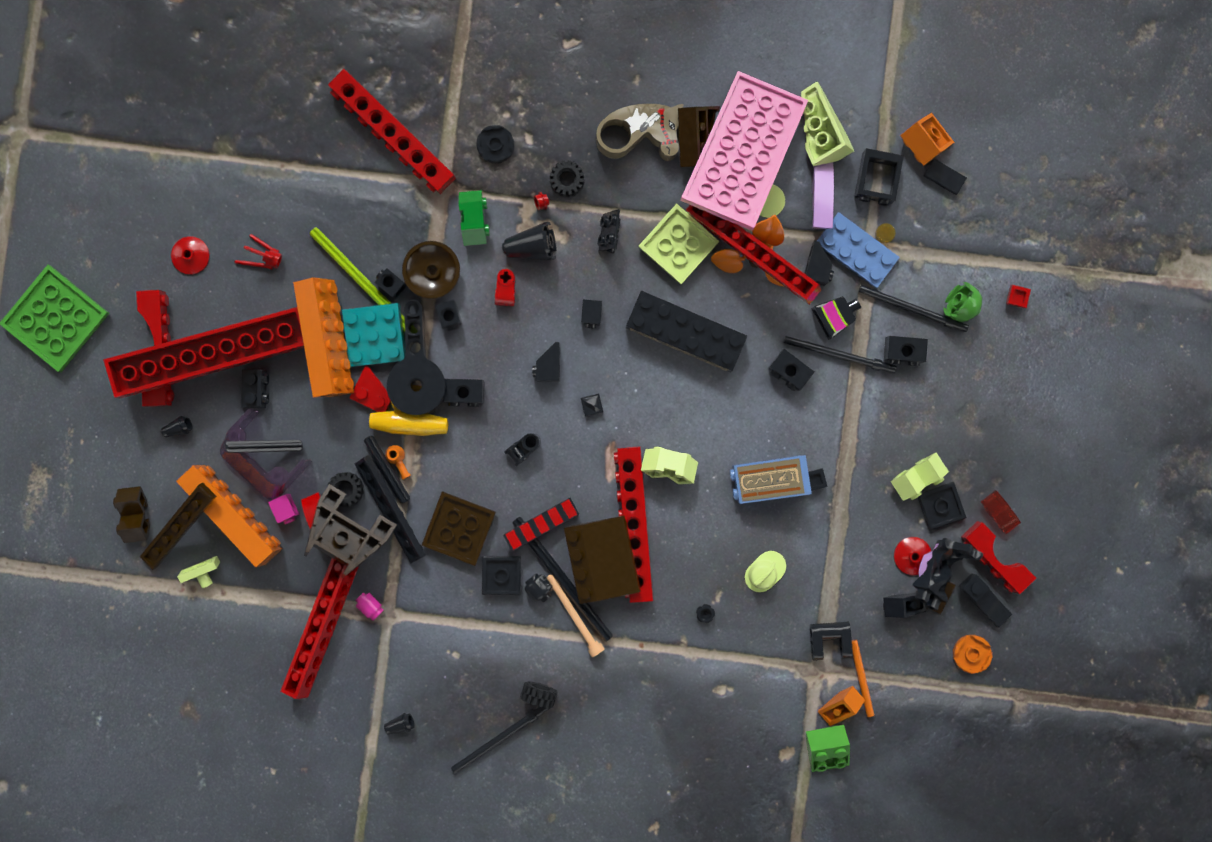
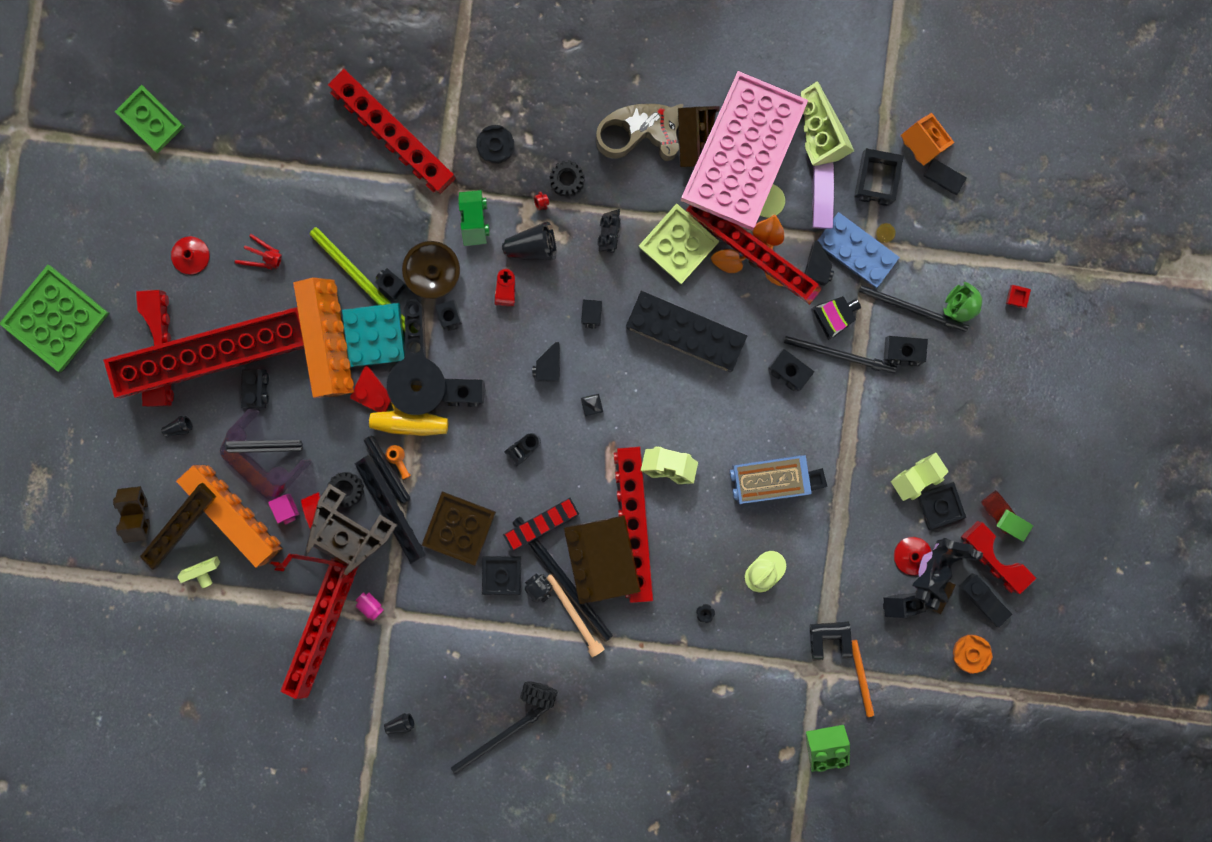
orange slope [818,686,865,726] -> none
none -> bright green plate [115,85,185,153]
none -> red piece [270,554,345,572]
none -> bright green slope [996,509,1033,542]

